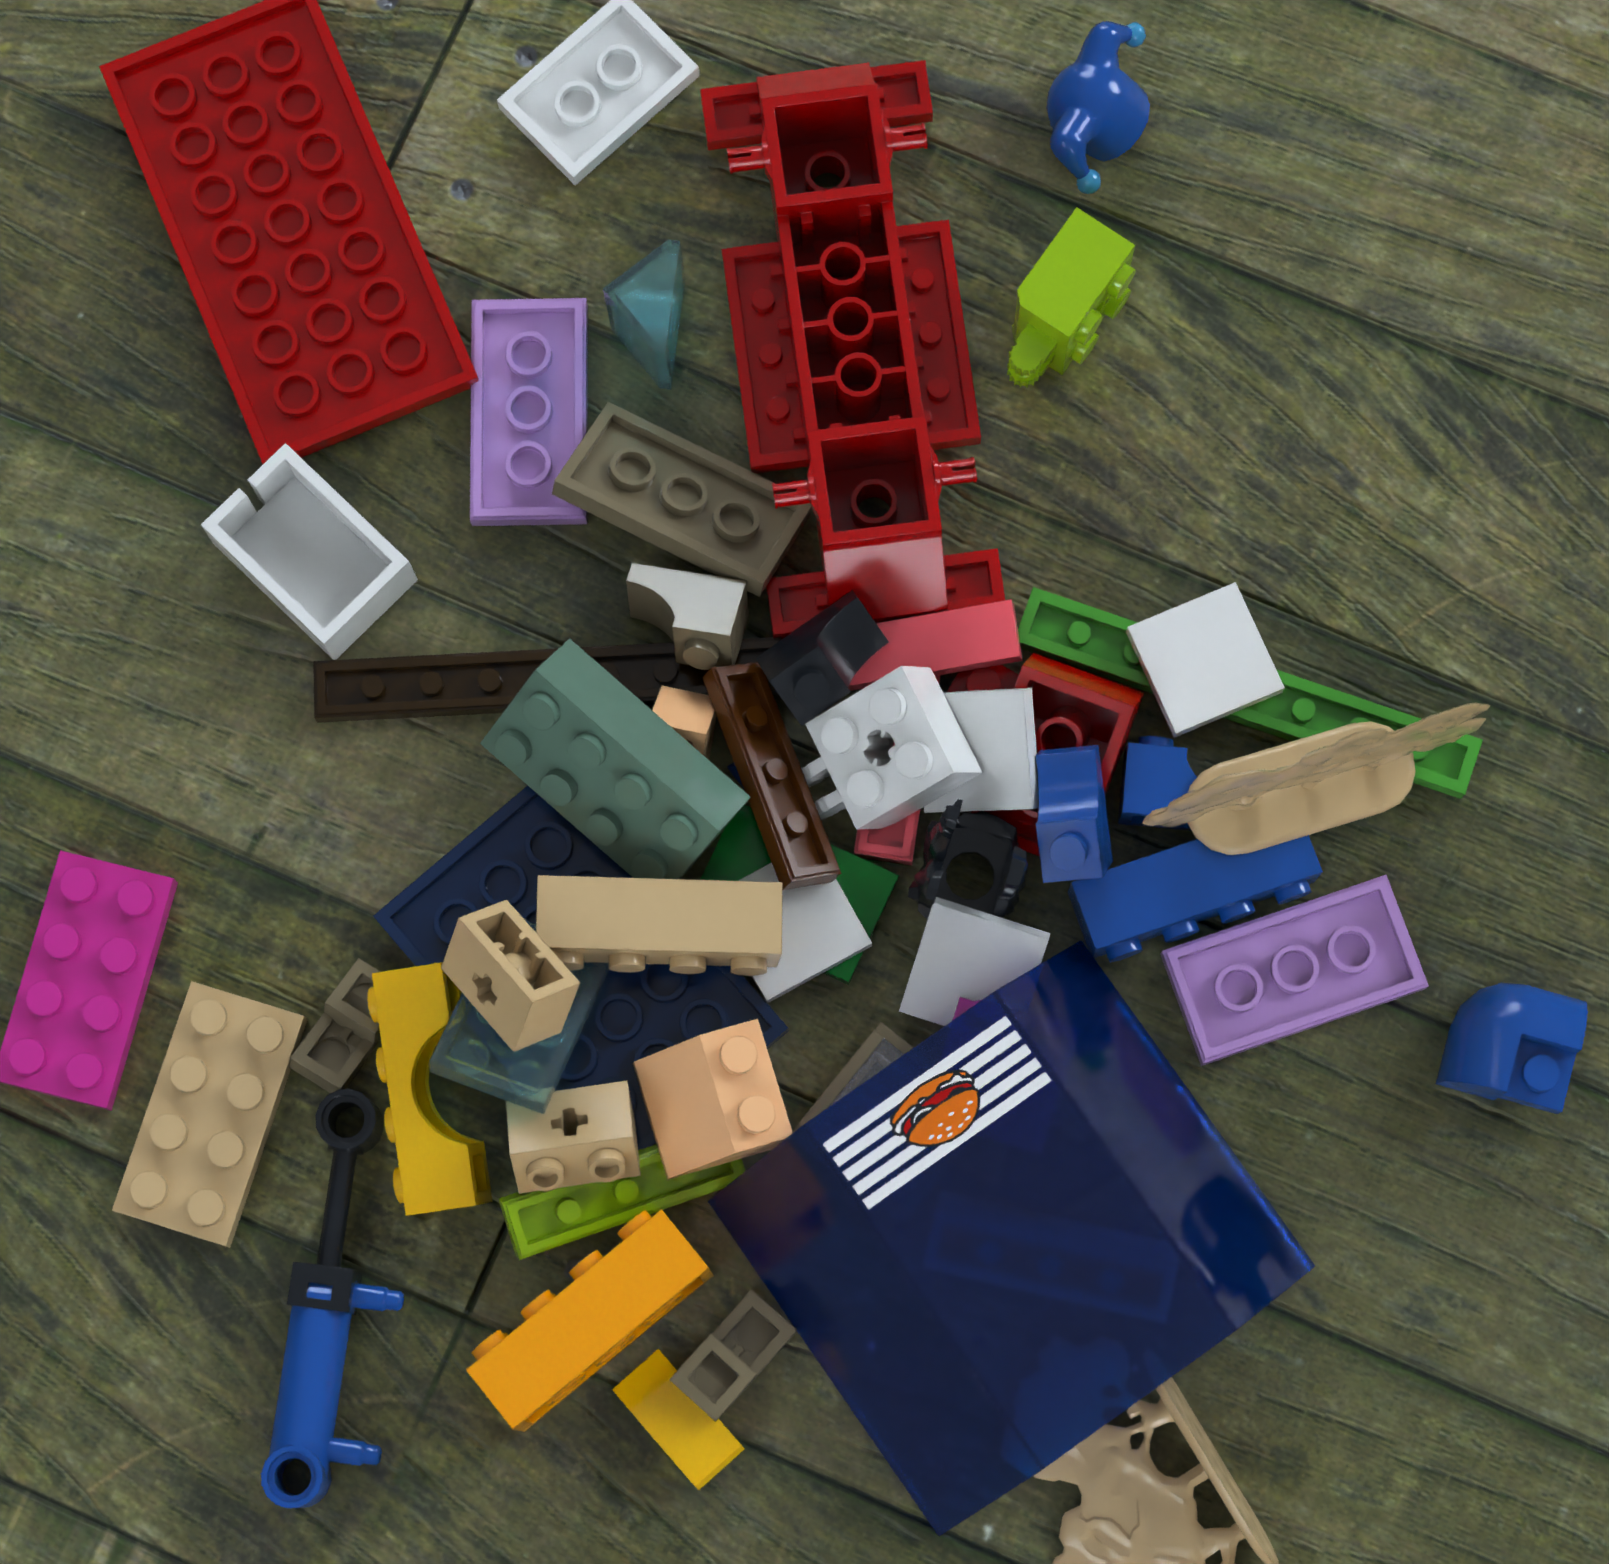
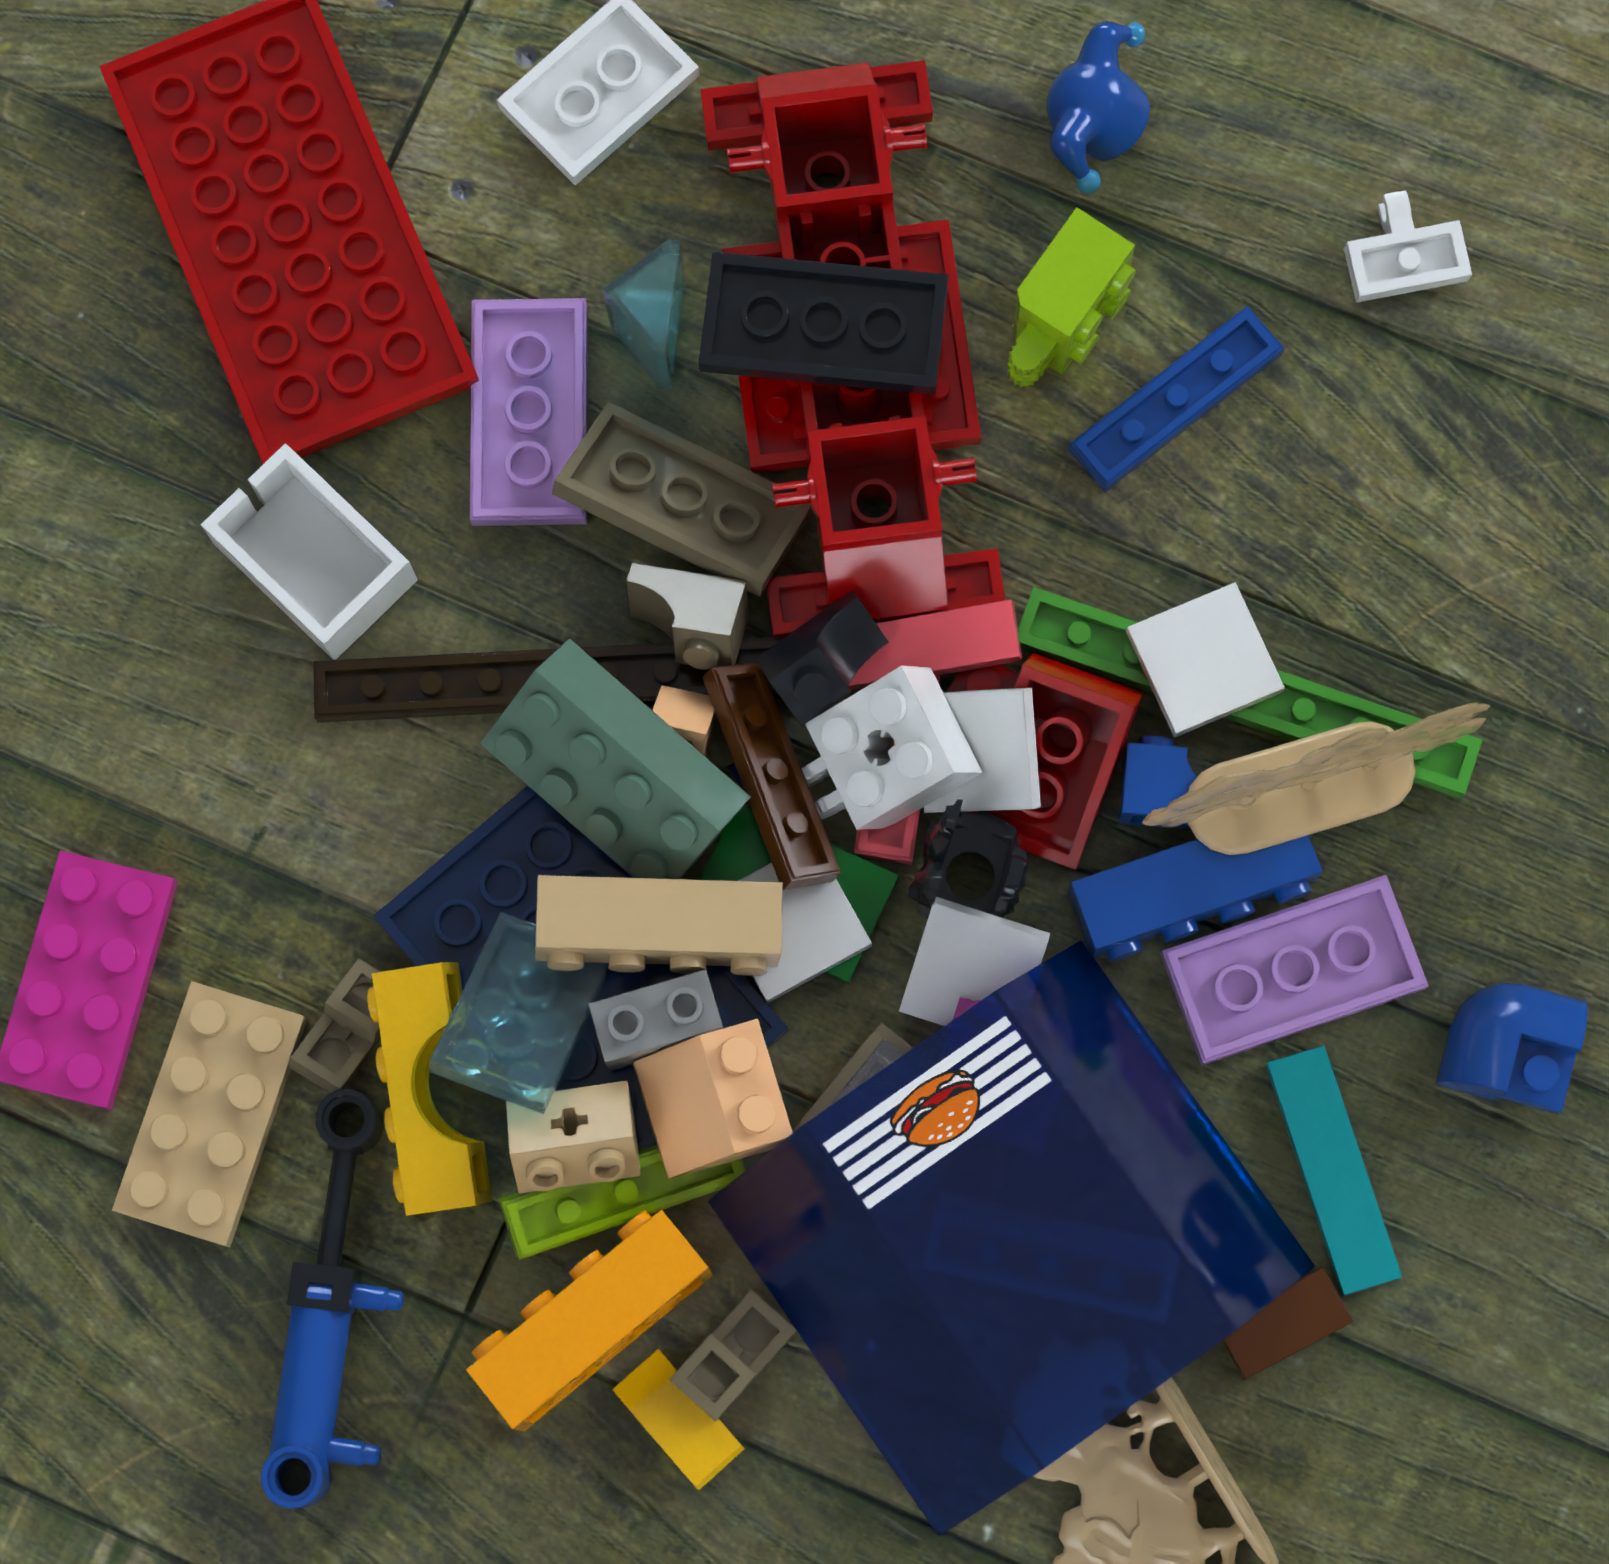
tan brick [441,900,580,1052] -> none
blue arch [1036,745,1113,883] -> none
none -> light grey brick [588,969,723,1071]
none -> black plate [698,252,948,395]
none -> blue tile [1068,306,1284,492]
none -> reddish brown tile [1214,1268,1353,1380]
none -> teal tile [1265,1045,1402,1297]
none -> white plate [1344,190,1472,303]

